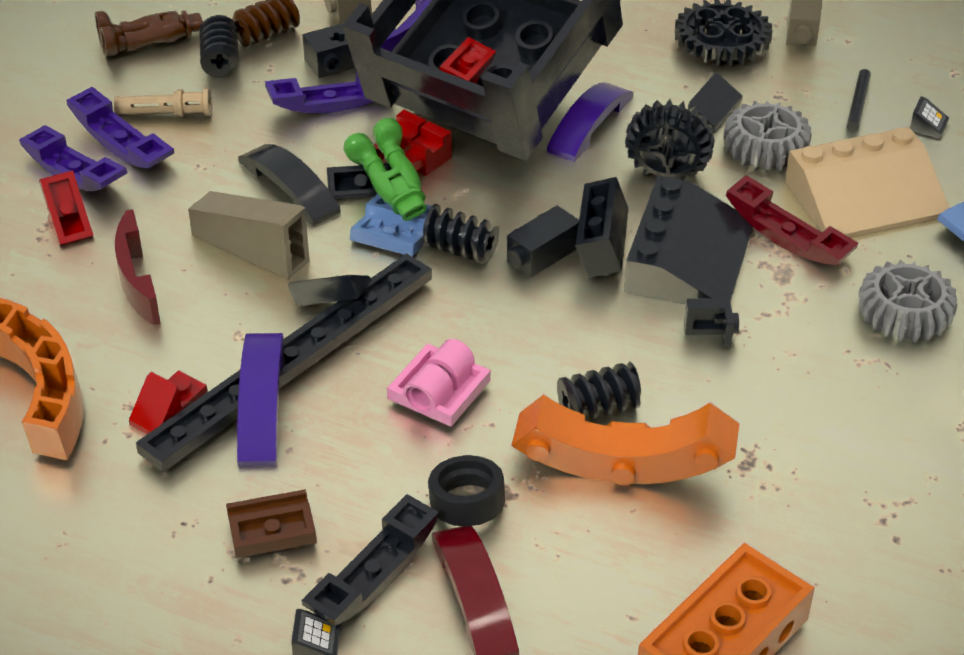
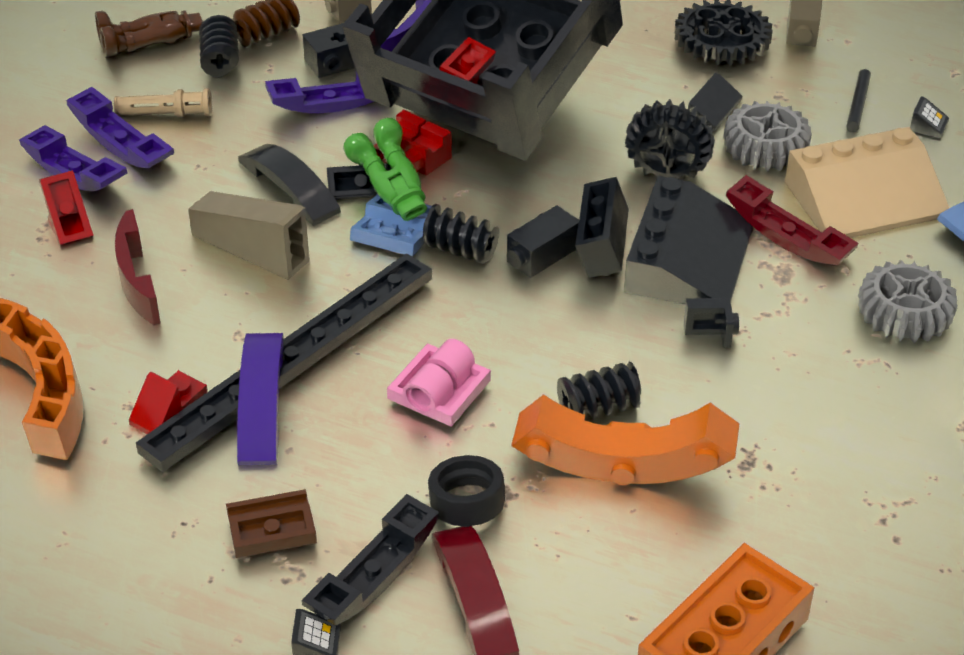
black slope [288,275,371,306] -> none
dark purple slope [547,82,634,162] -> none

